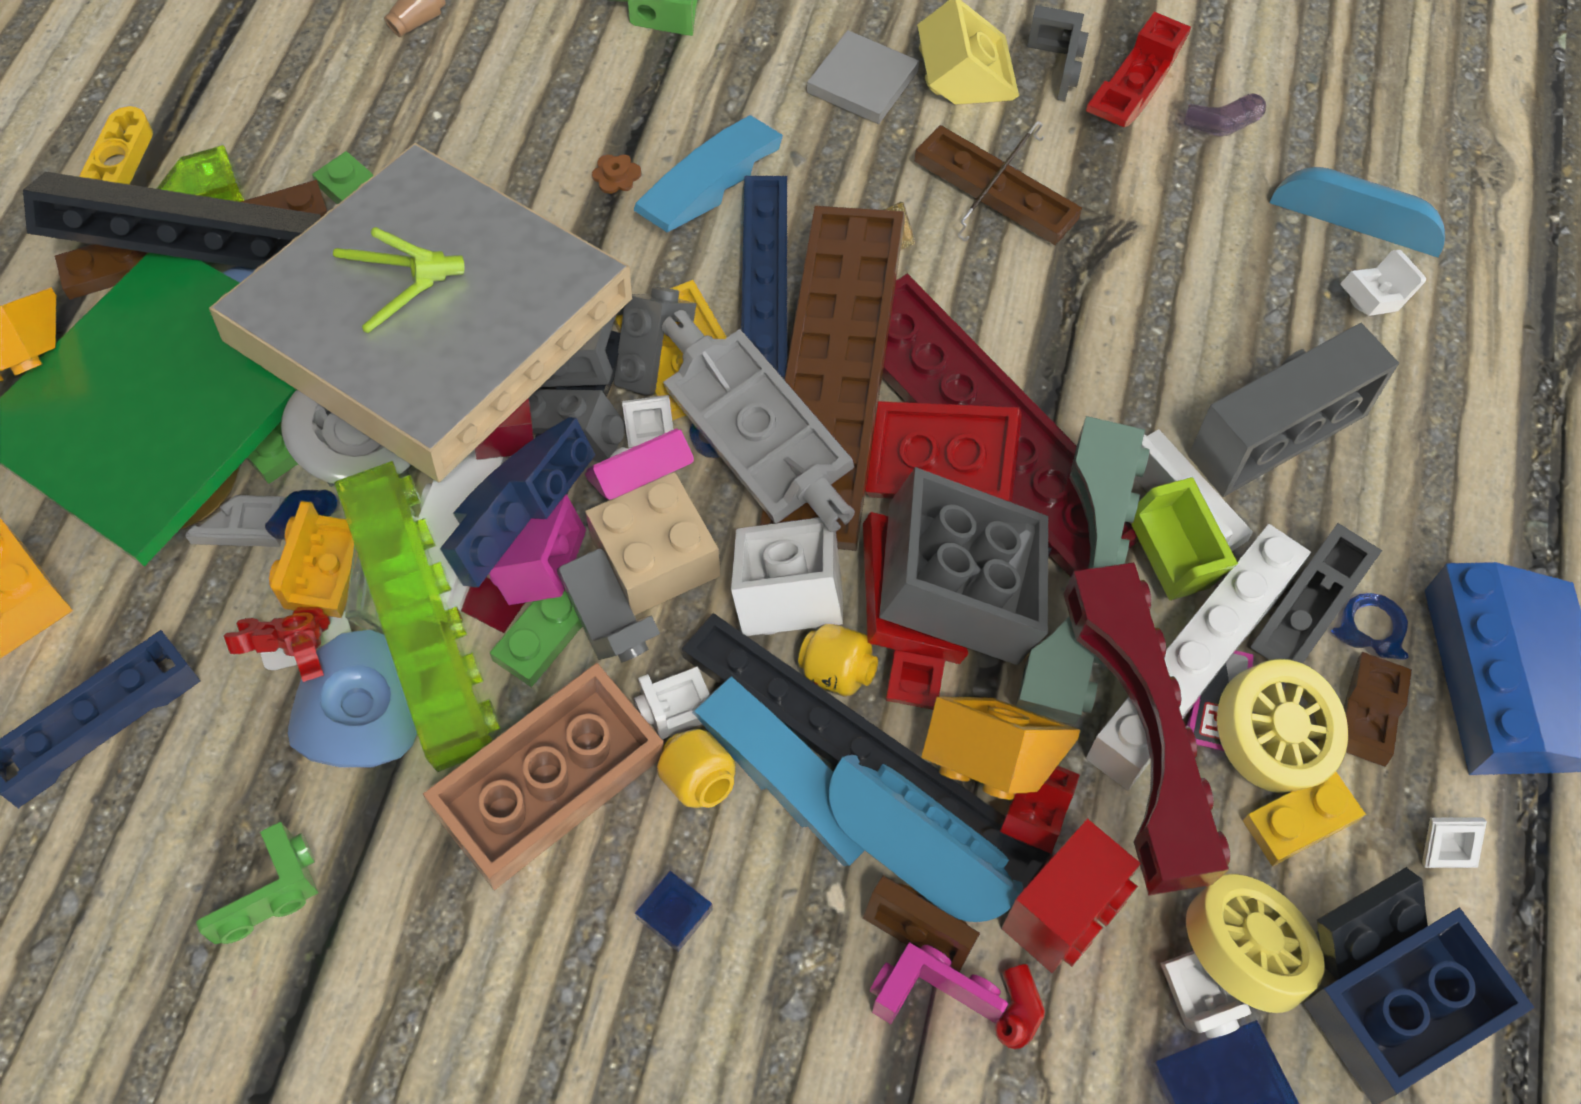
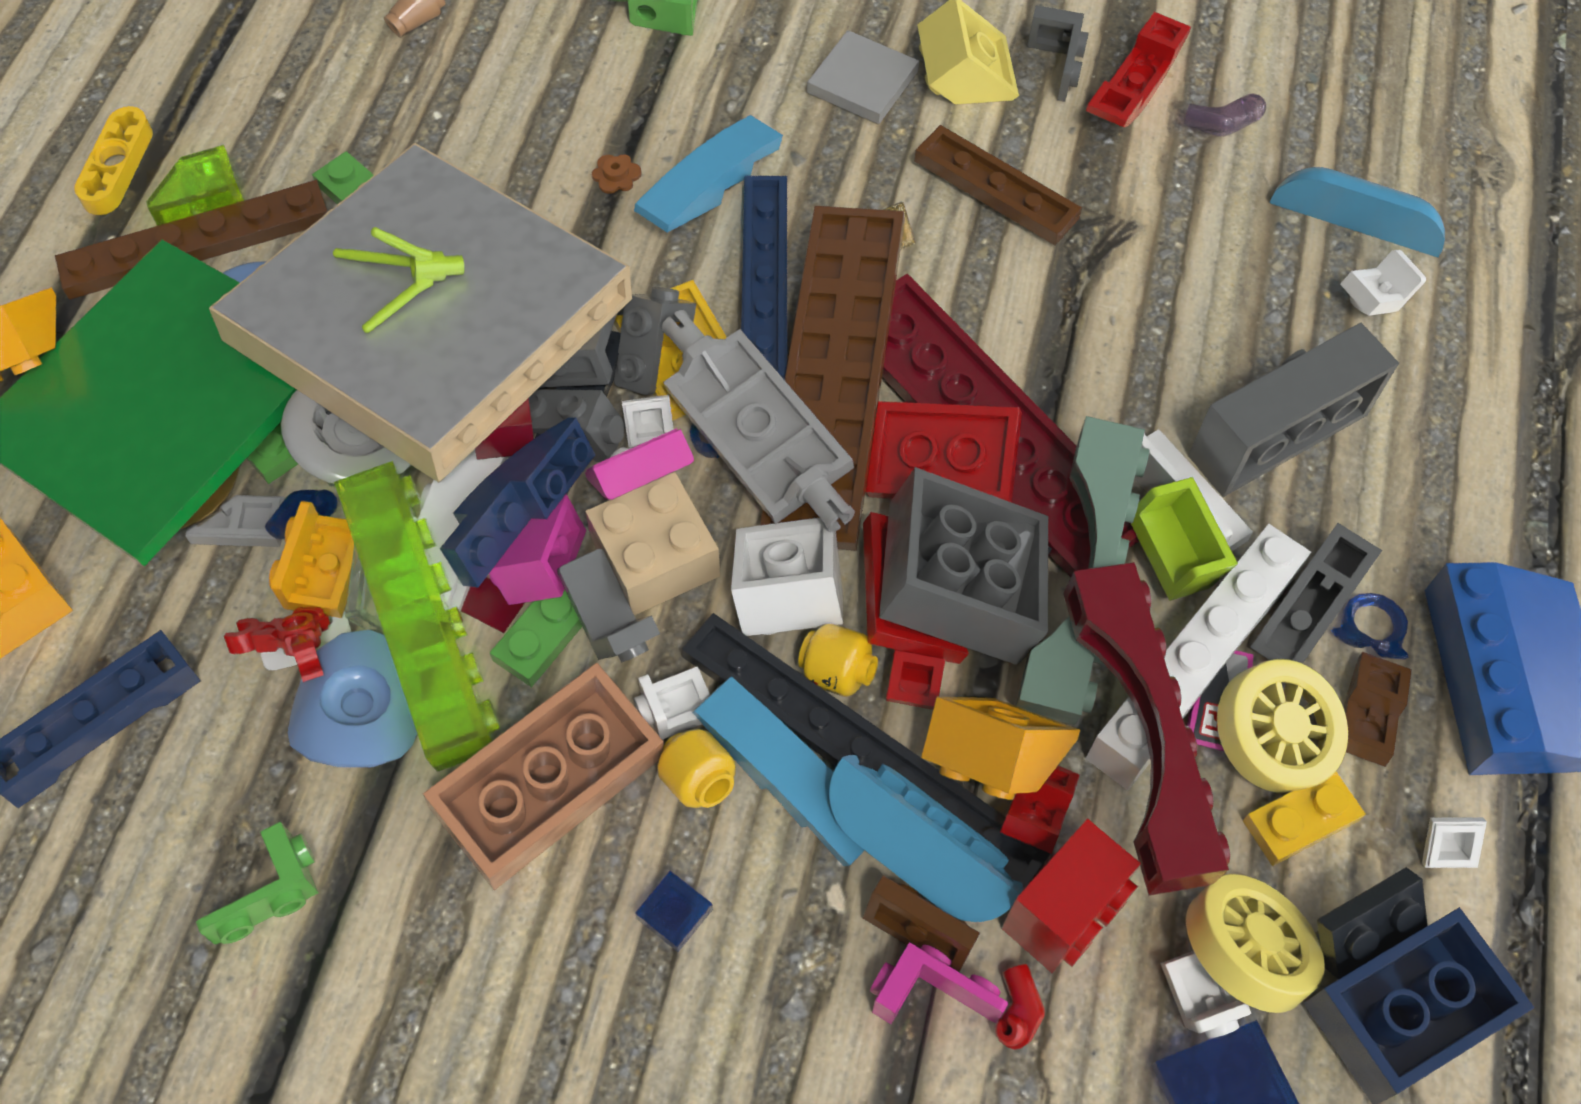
black brick [23,171,321,269] -> none
dark brown piece [958,121,1044,241] -> none

